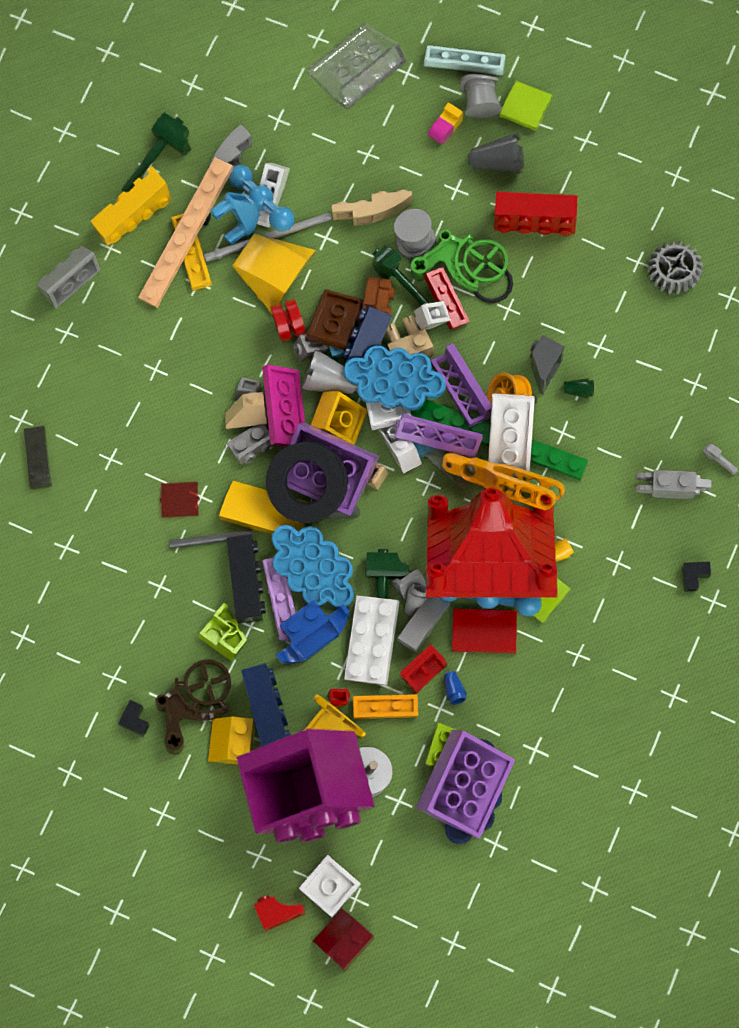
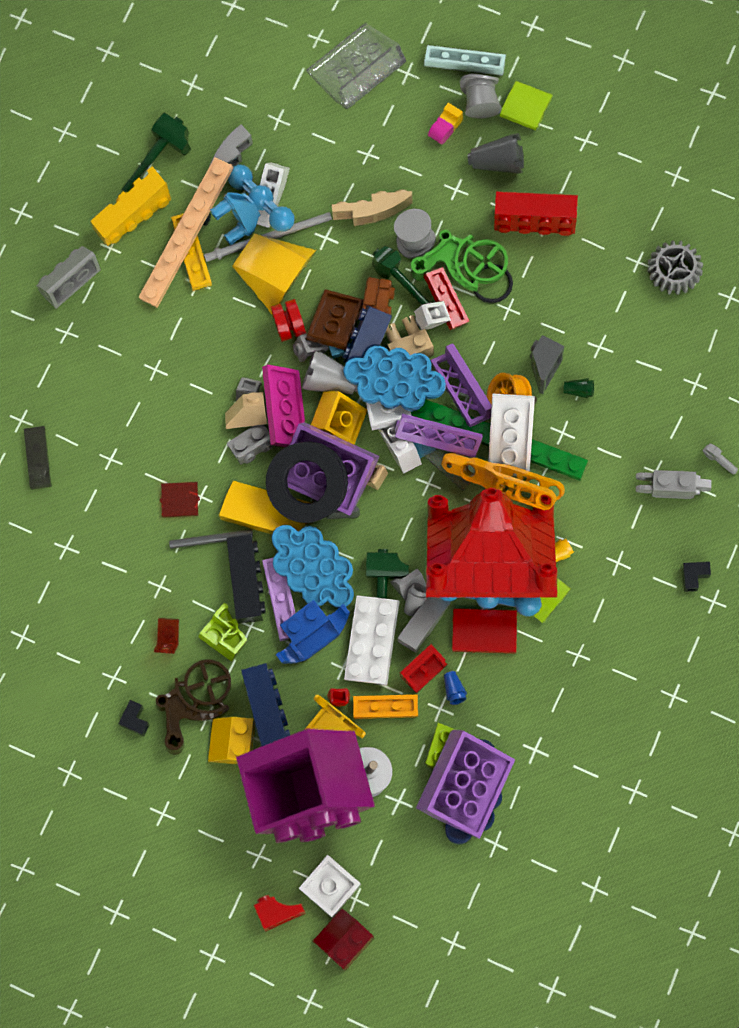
none -> clear red bracket [154,618,180,654]

